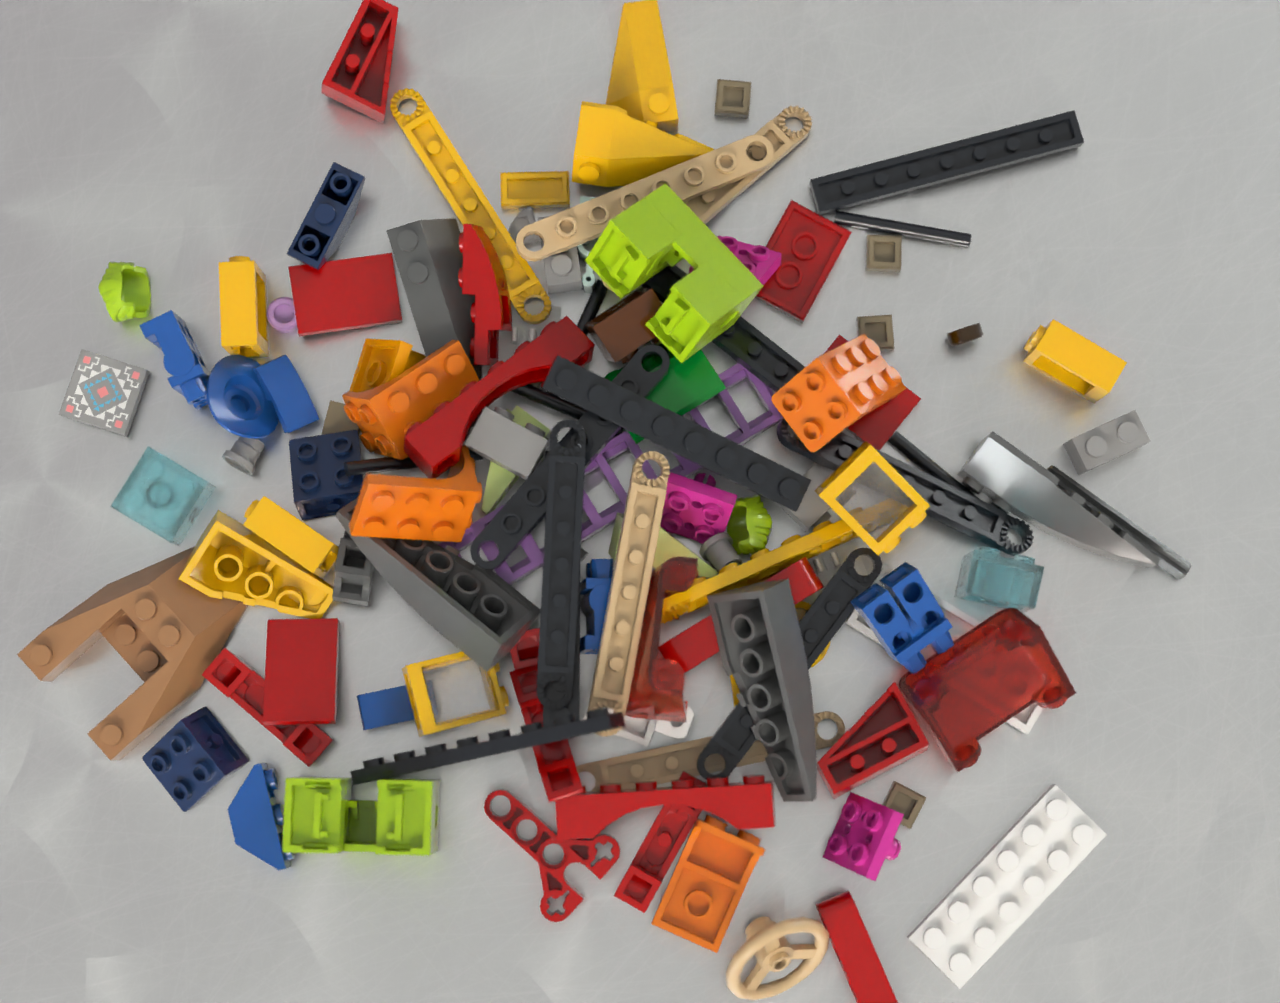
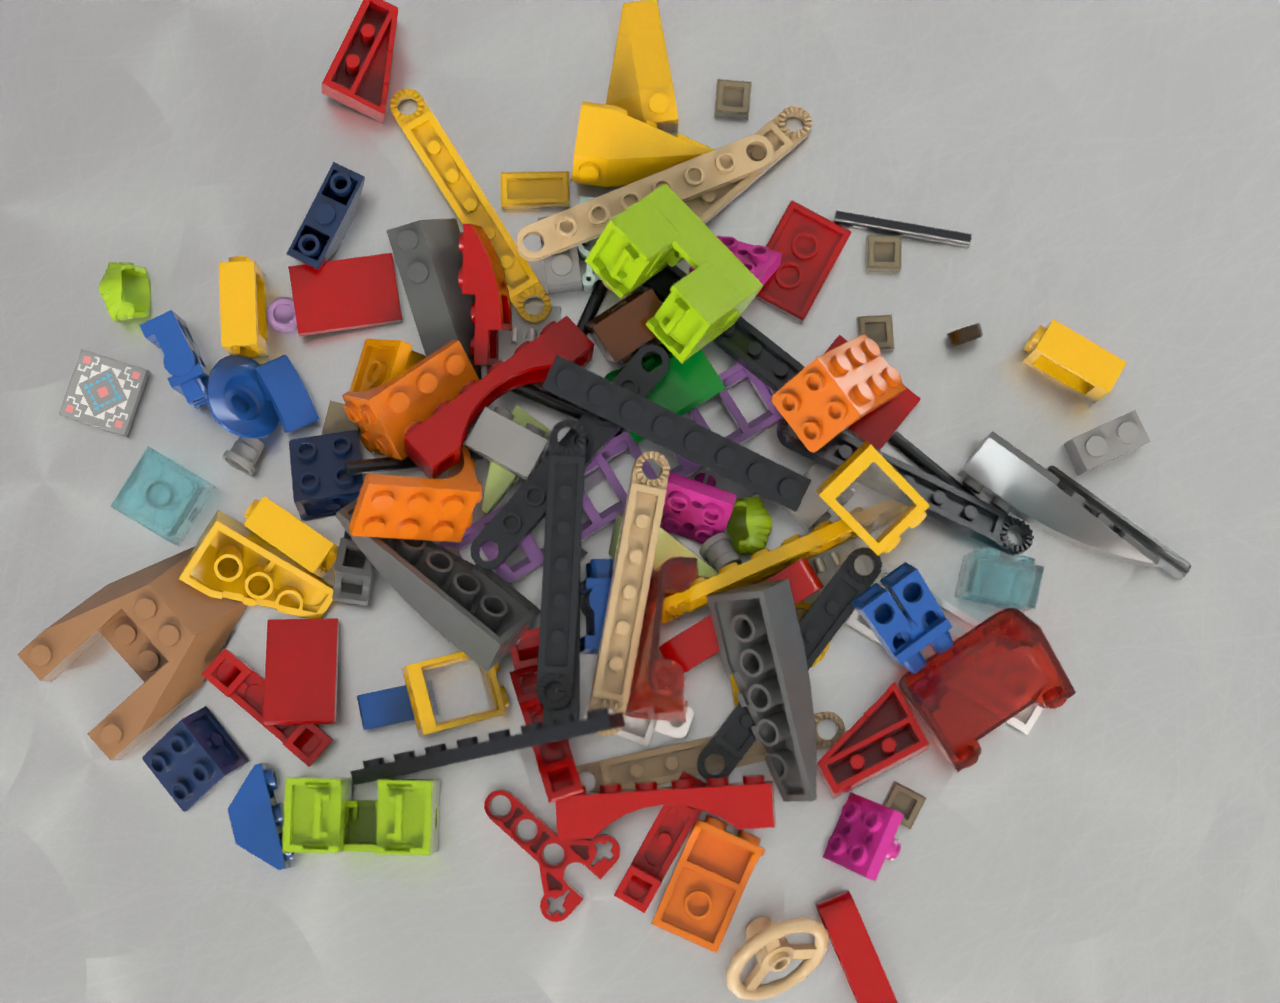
light grey tile [508,206,541,246] -> none
black plate [809,110,1084,215] -> none
white plate [907,784,1107,989] -> none

